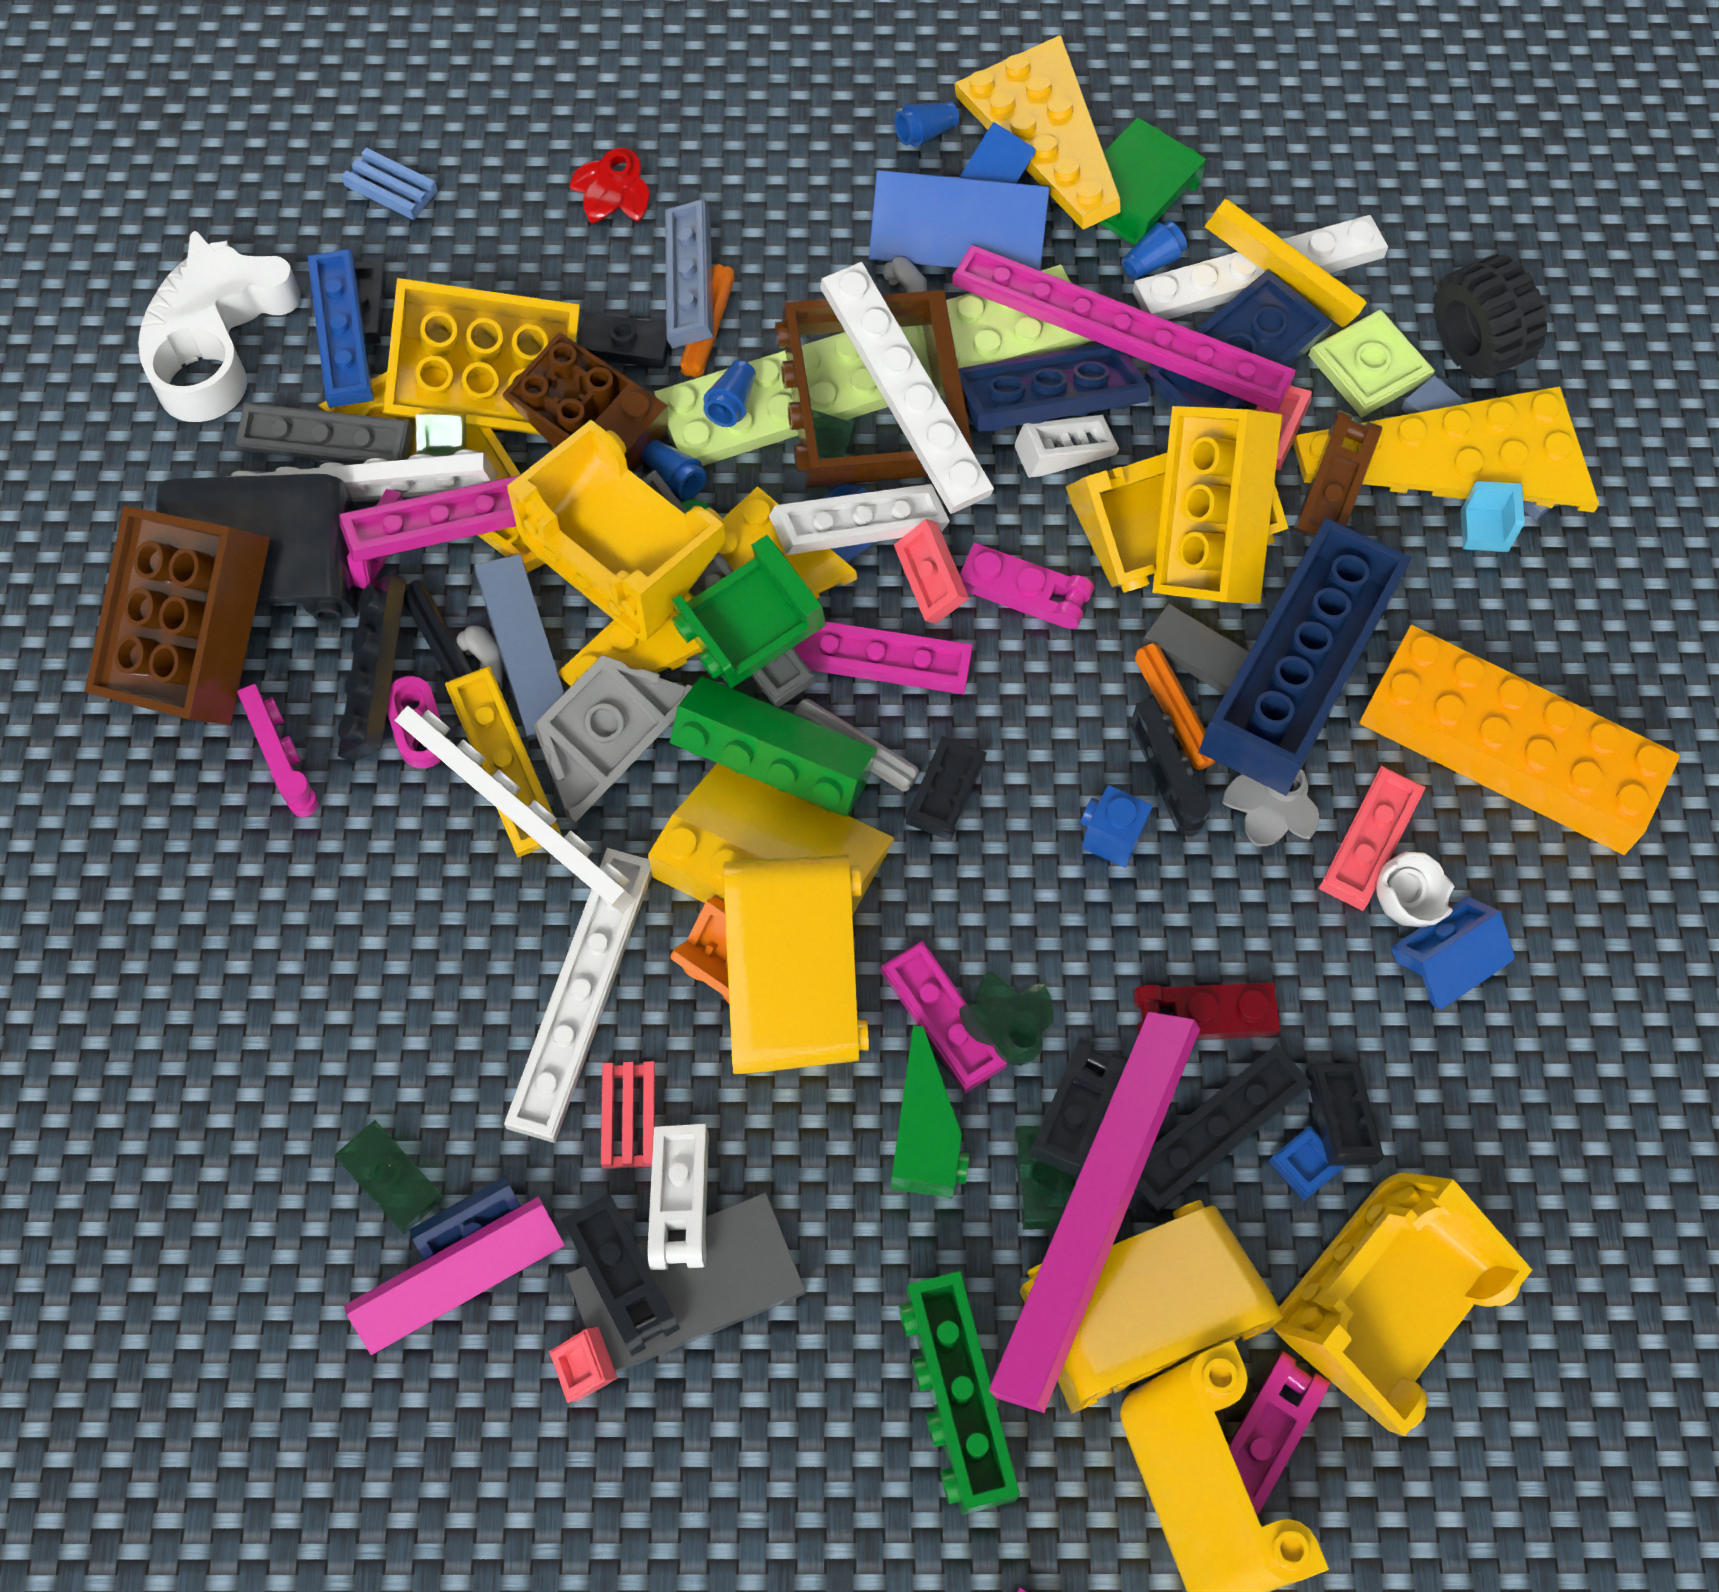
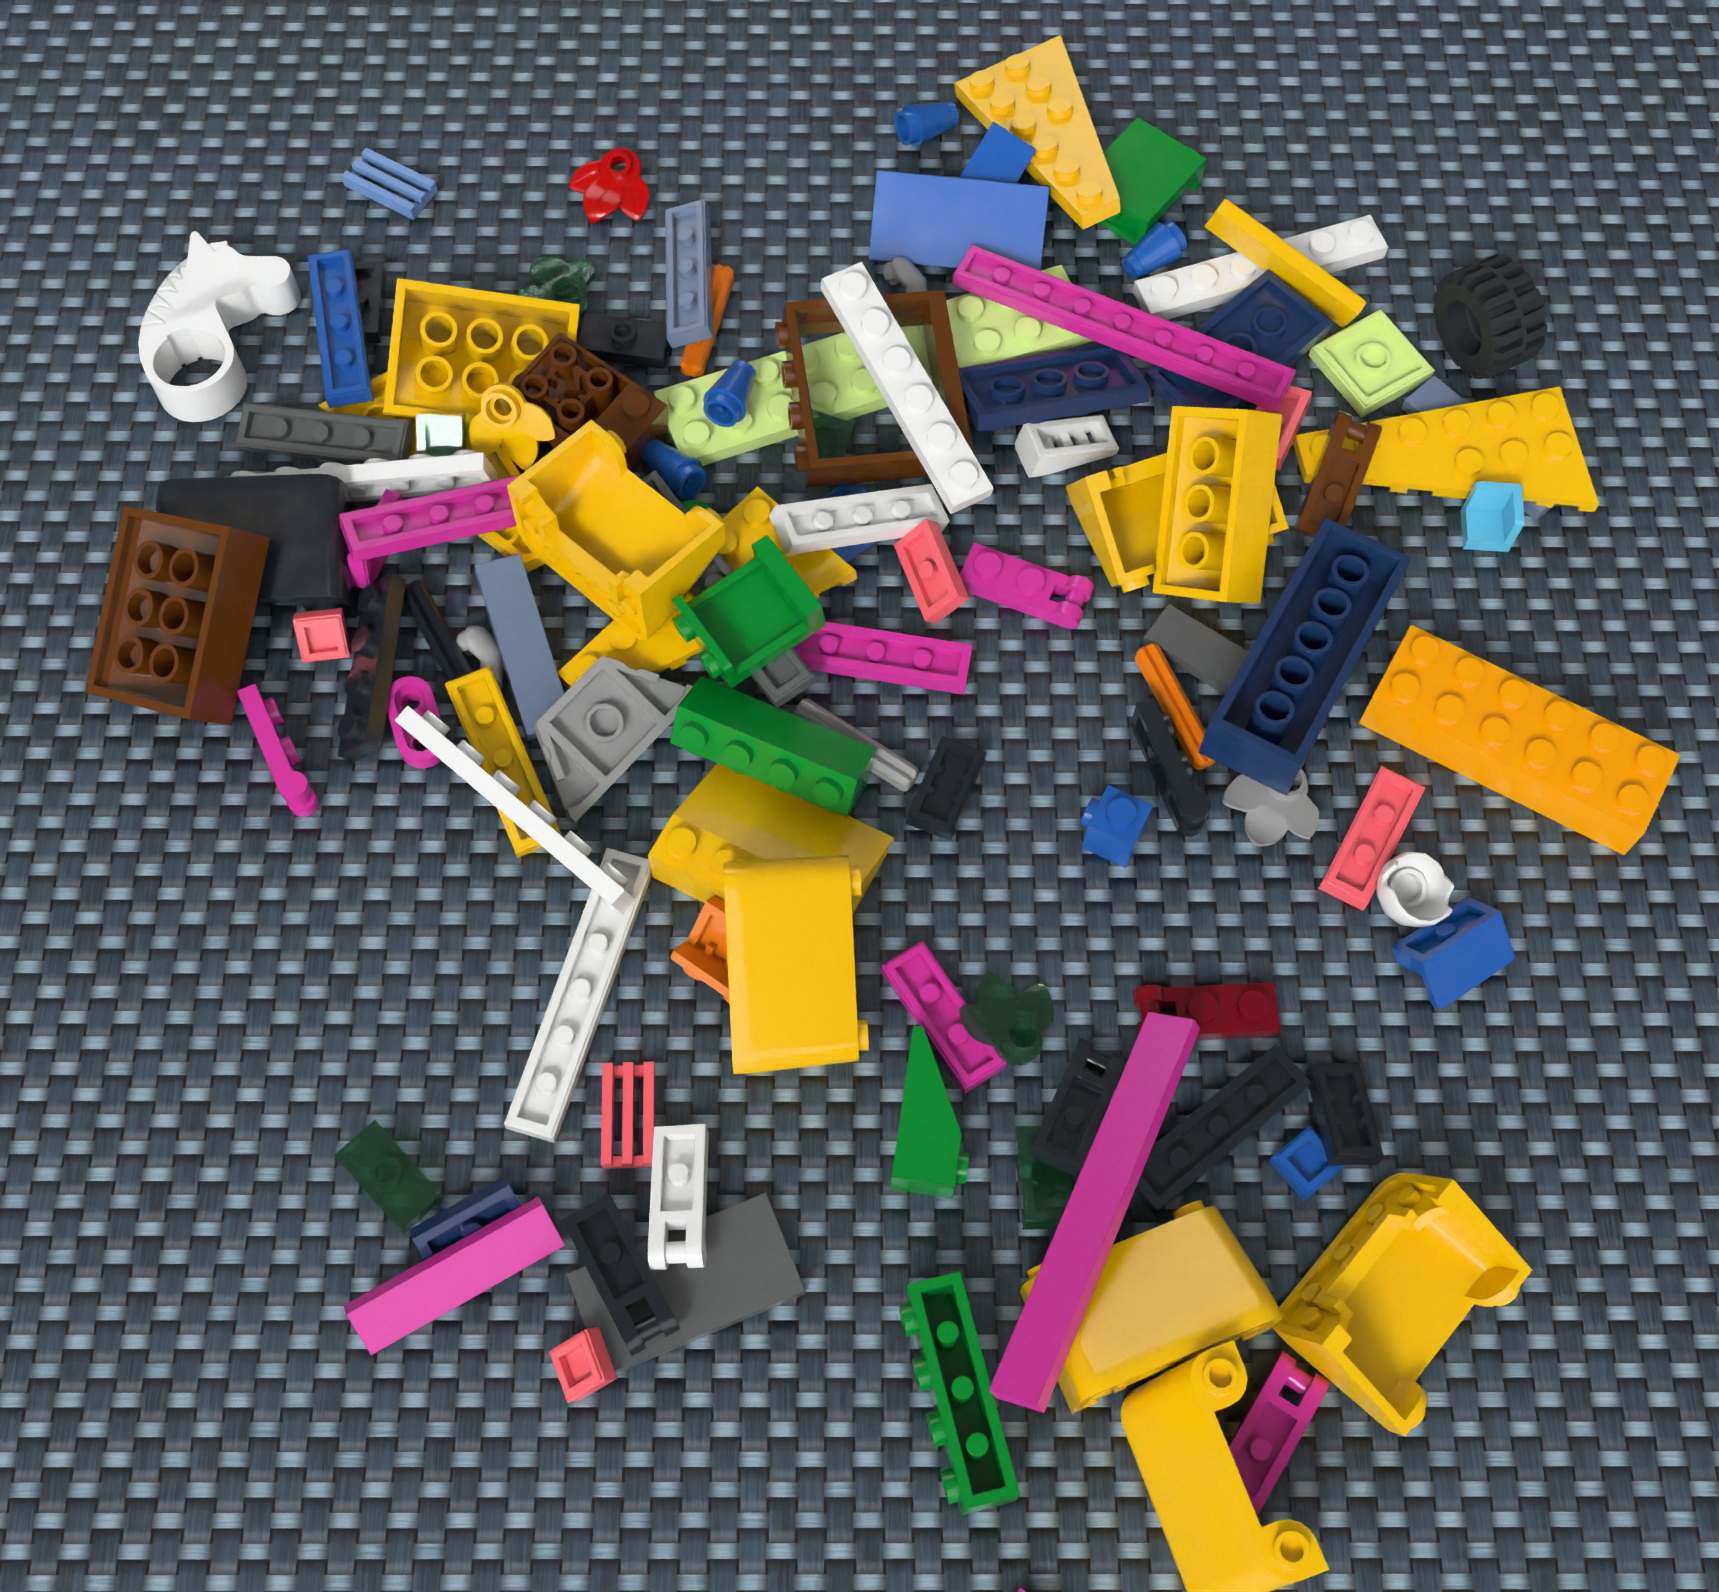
none -> coral tile [293,608,351,663]
none -> yellow plate [469,383,556,471]
none -> clear green plate [512,256,596,314]

